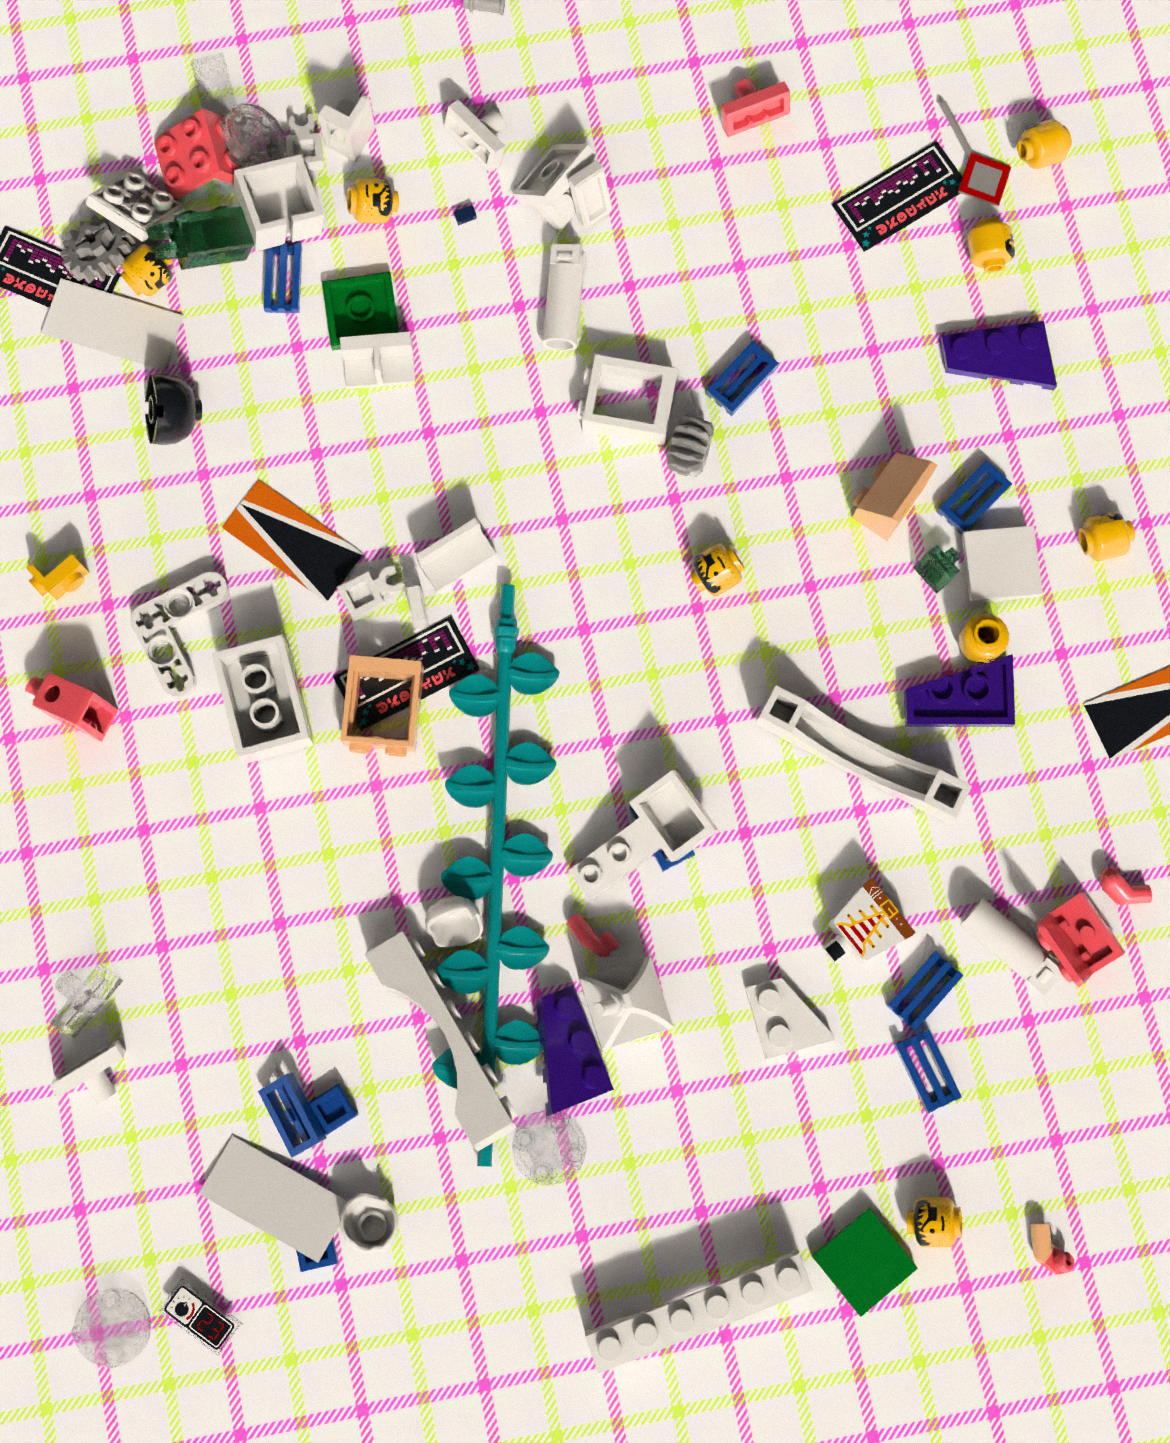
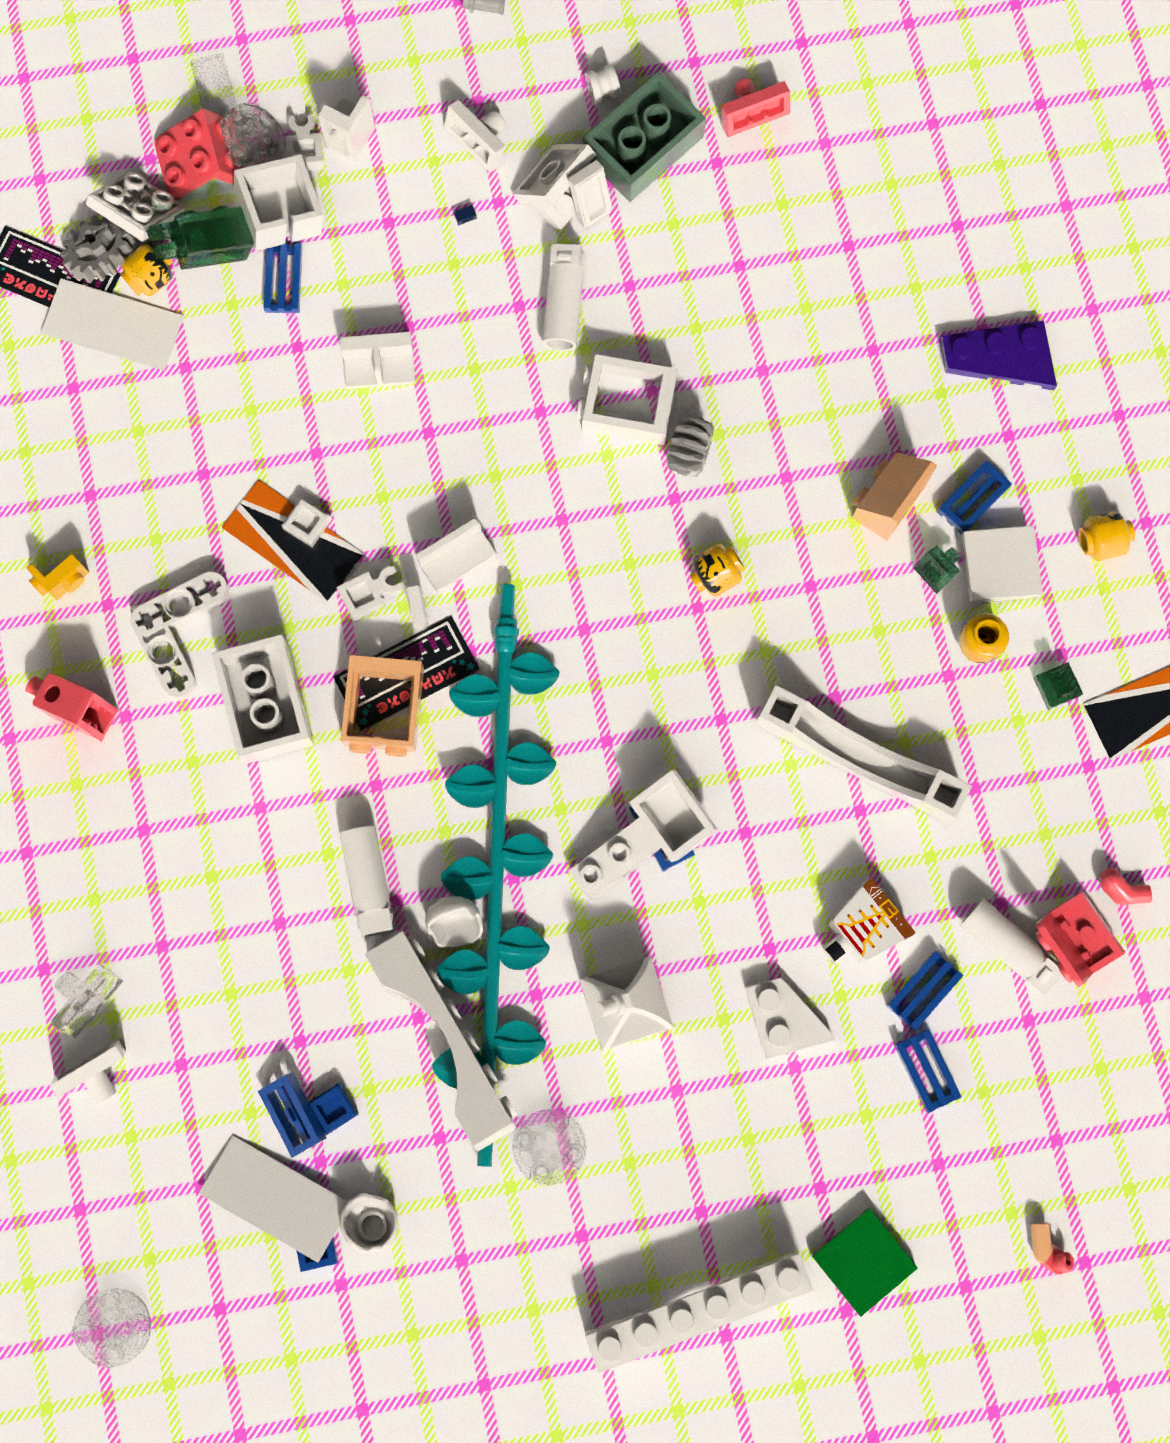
black cylinder [145,374,202,445] -> none
tile [158,1278,243,1356] -> none
green tile [322,272,399,351] -> none
yellow head [347,177,399,224] -> none
dark purple wing [536,986,614,1117] -> none
coral arm [566,913,618,957] -> none
blue tile [706,341,779,417] -> none
black sticker [831,141,962,252] -> none
dark purple wing [904,654,1015,727] -> none
yellow head [907,1197,963,1248] -> none
piece [940,101,1011,207] -> none
yellow head [967,217,1015,273] -> none
yellow head [1017,119,1072,169] -> none
none -> white tile [282,497,332,548]
none -> white piece [340,826,393,938]
none -> sand green brick [583,71,706,202]
none -> white wheel [585,64,621,106]
none -> clear green tile [1033,662,1084,710]

